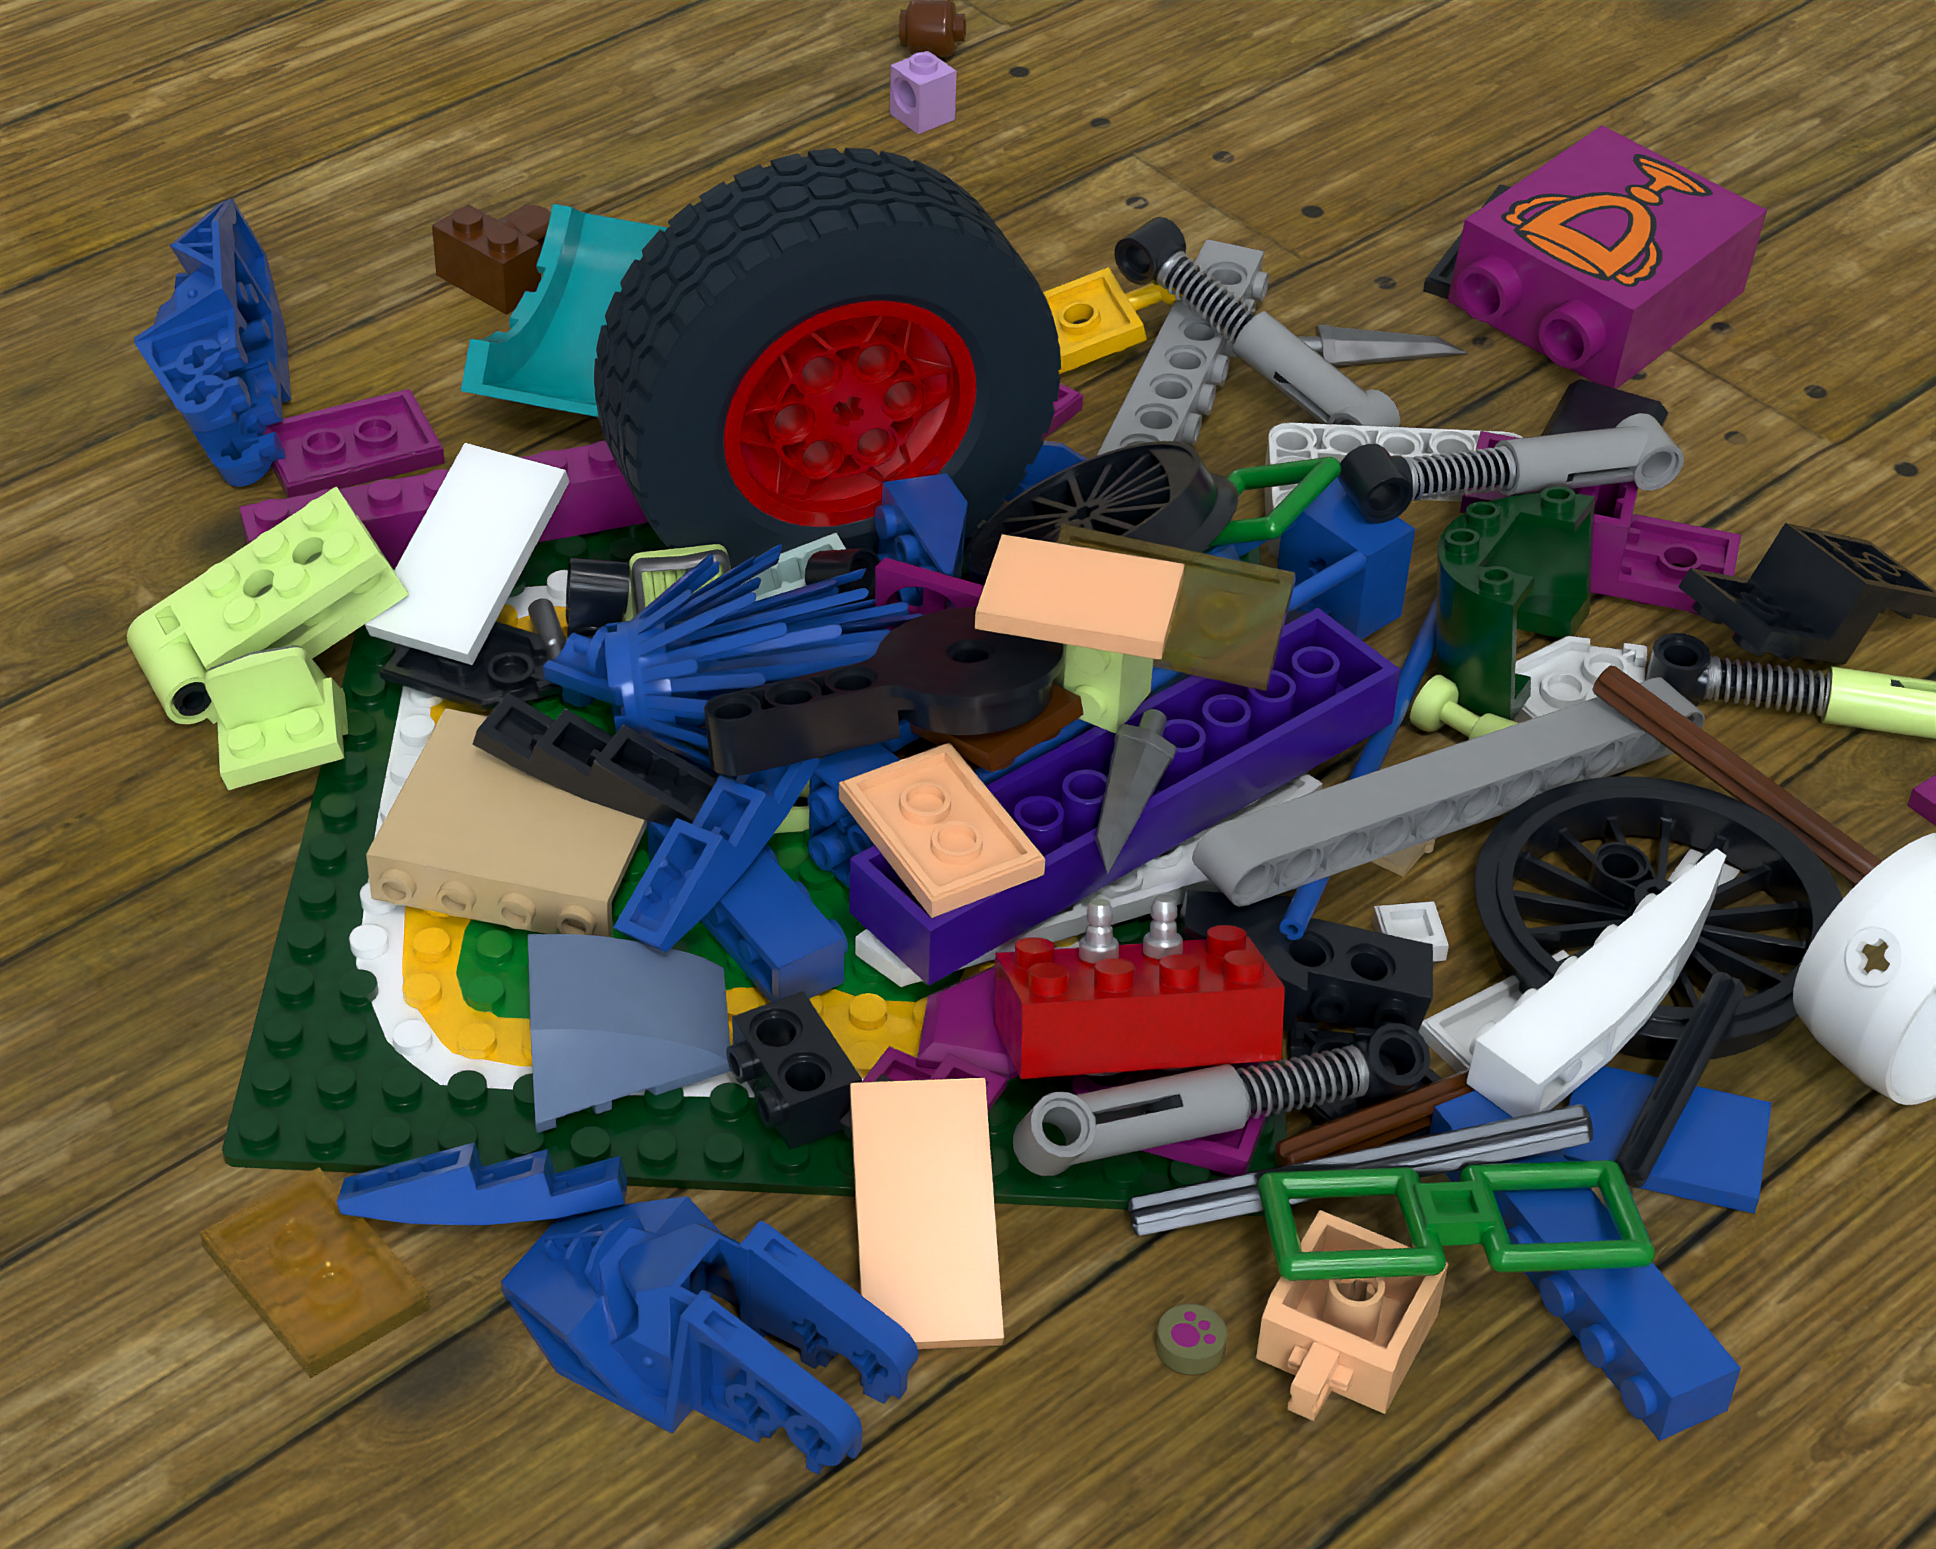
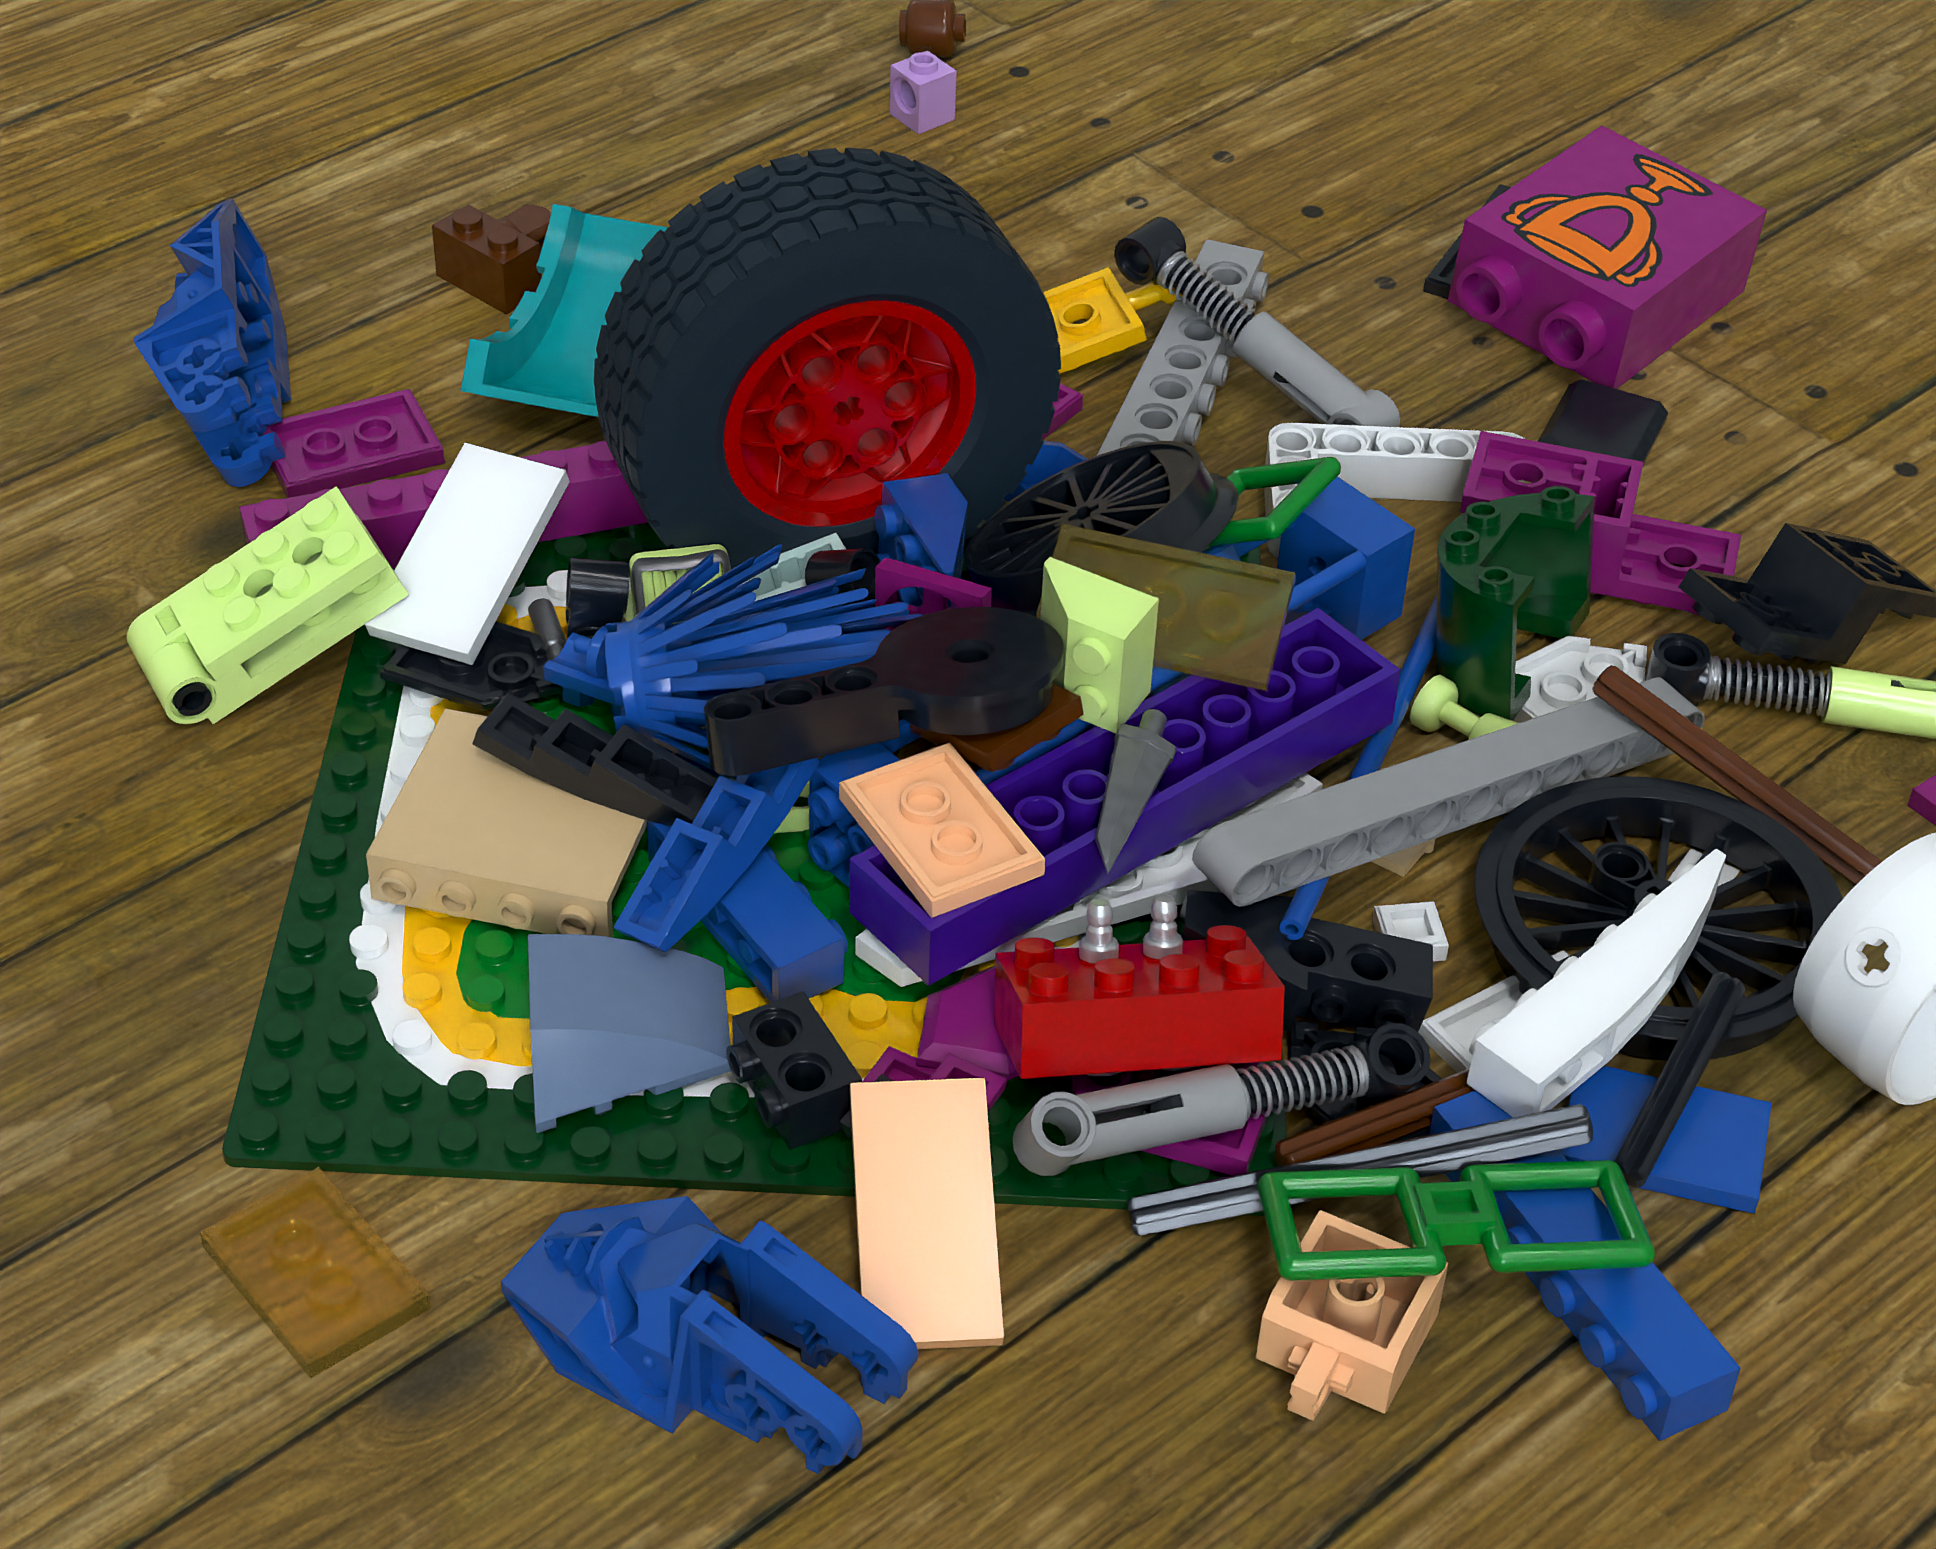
yellowish green piece [205,645,348,790] -> none
blue slope [336,1142,628,1225] -> none
light nougat tile [975,534,1185,660] -> none
olive tile [1156,1304,1227,1375] -> none
flat silver bar [1297,325,1468,367] -> none
piece [1337,413,1684,523] -> none

